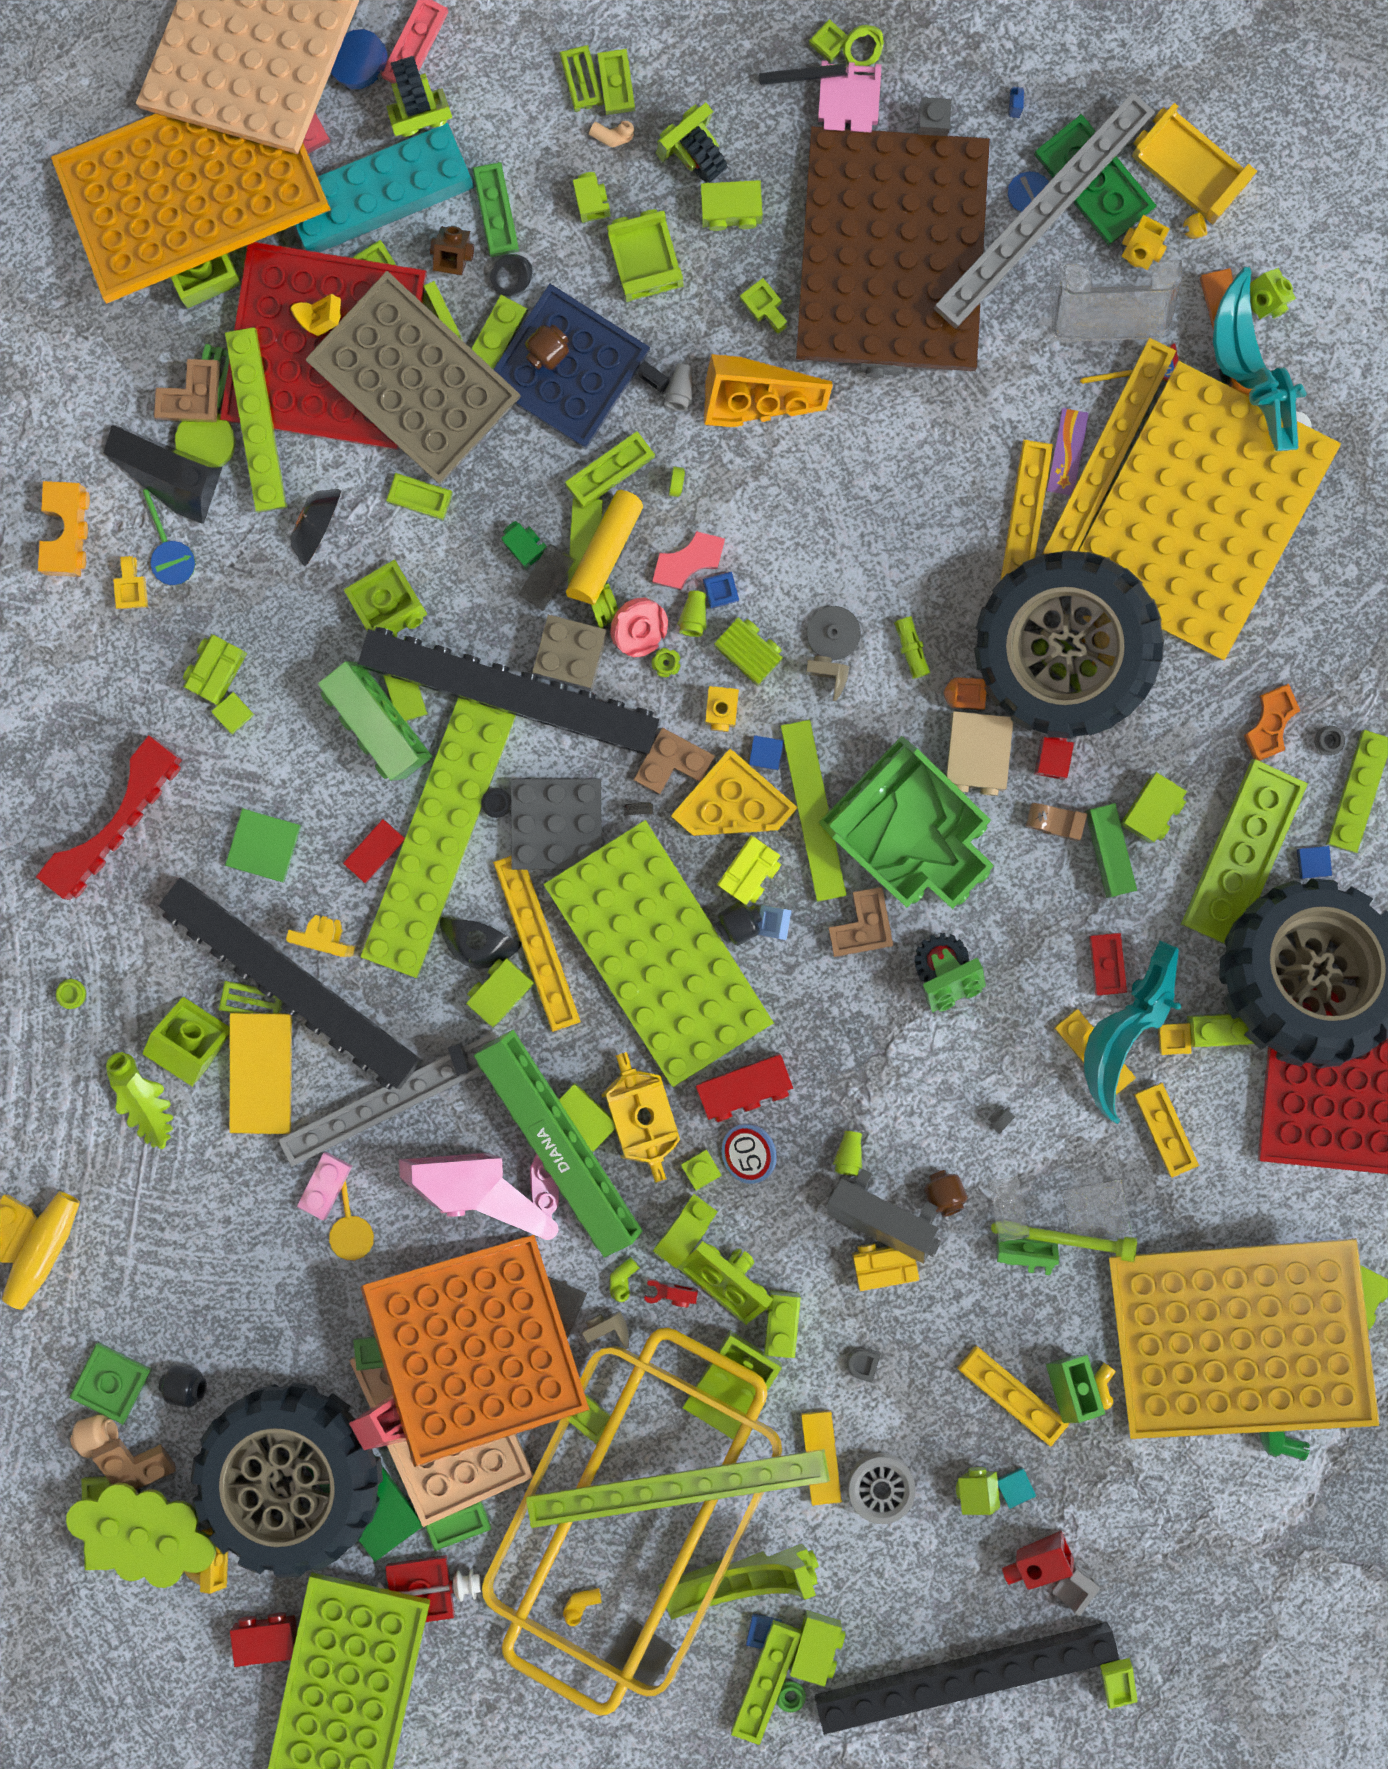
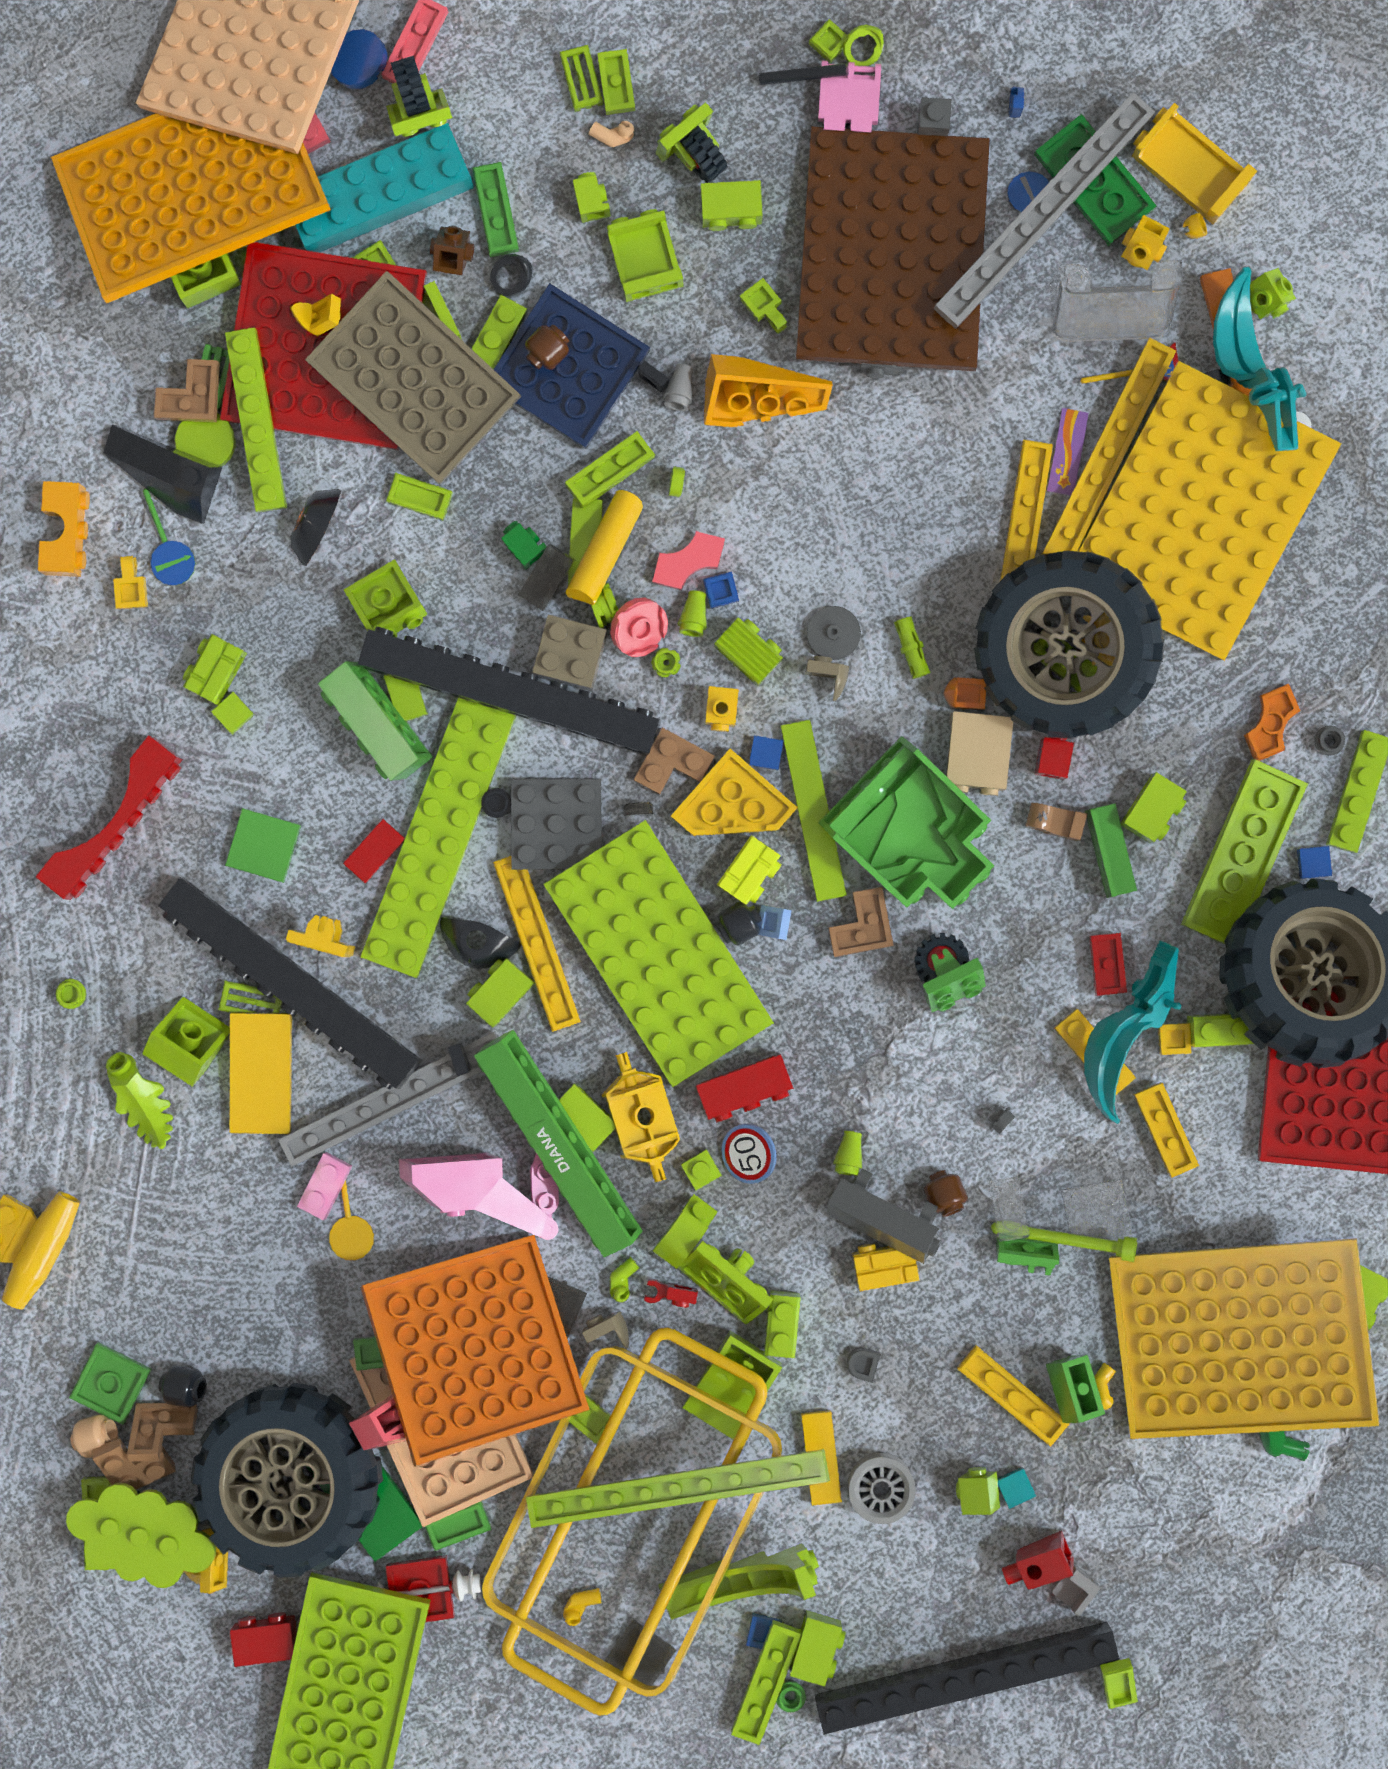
none -> medium nougat plate [127,1403,198,1462]

